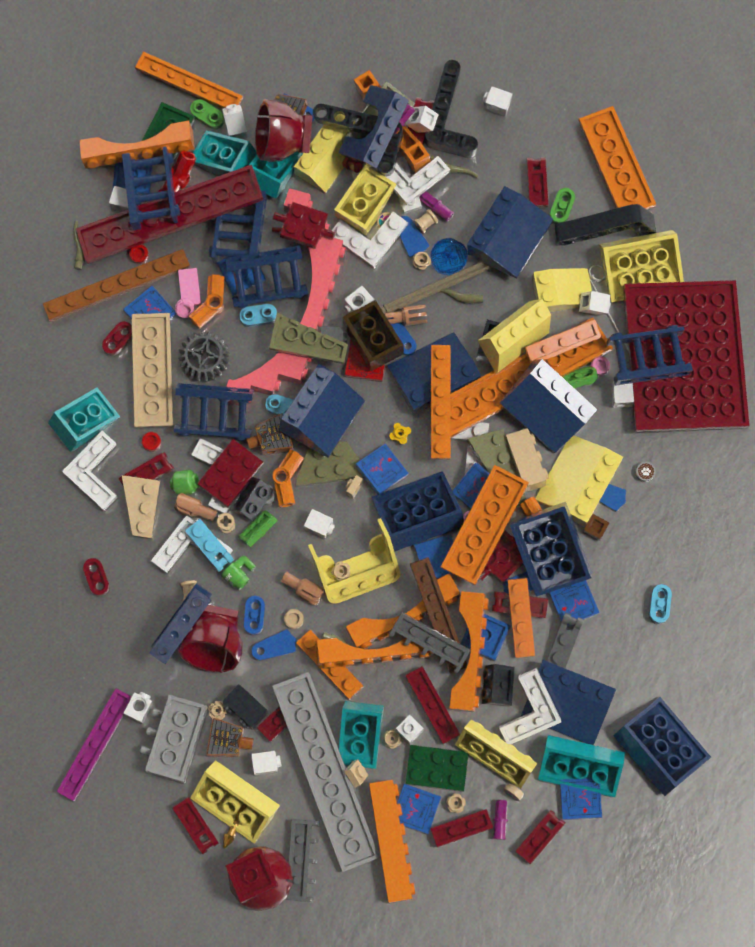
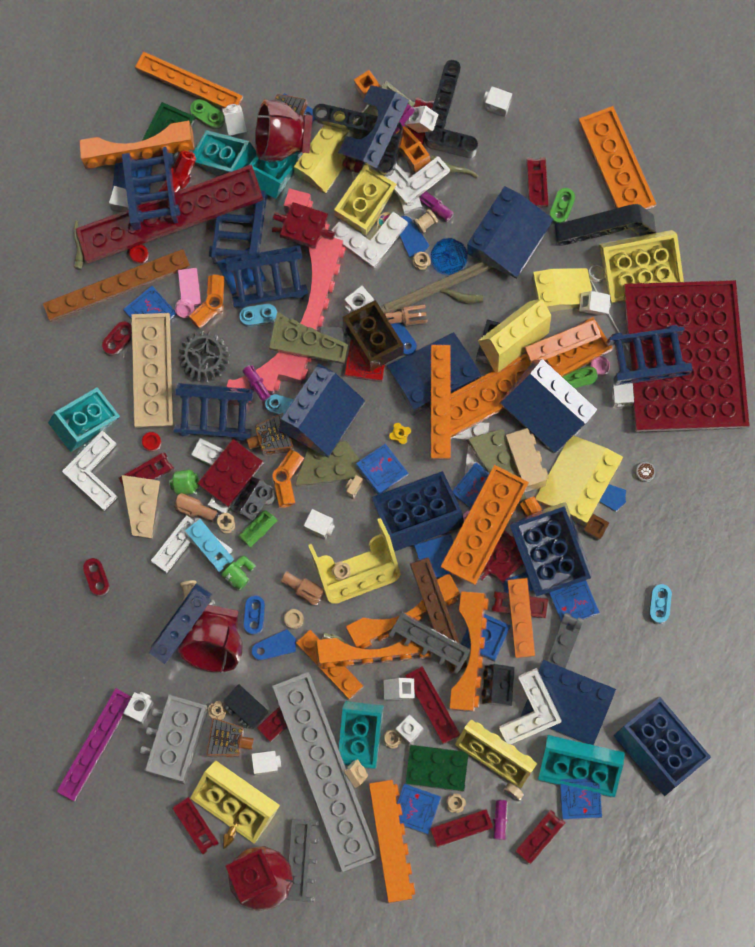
none -> magenta axle [242,365,270,401]
none -> white brick [384,678,414,700]

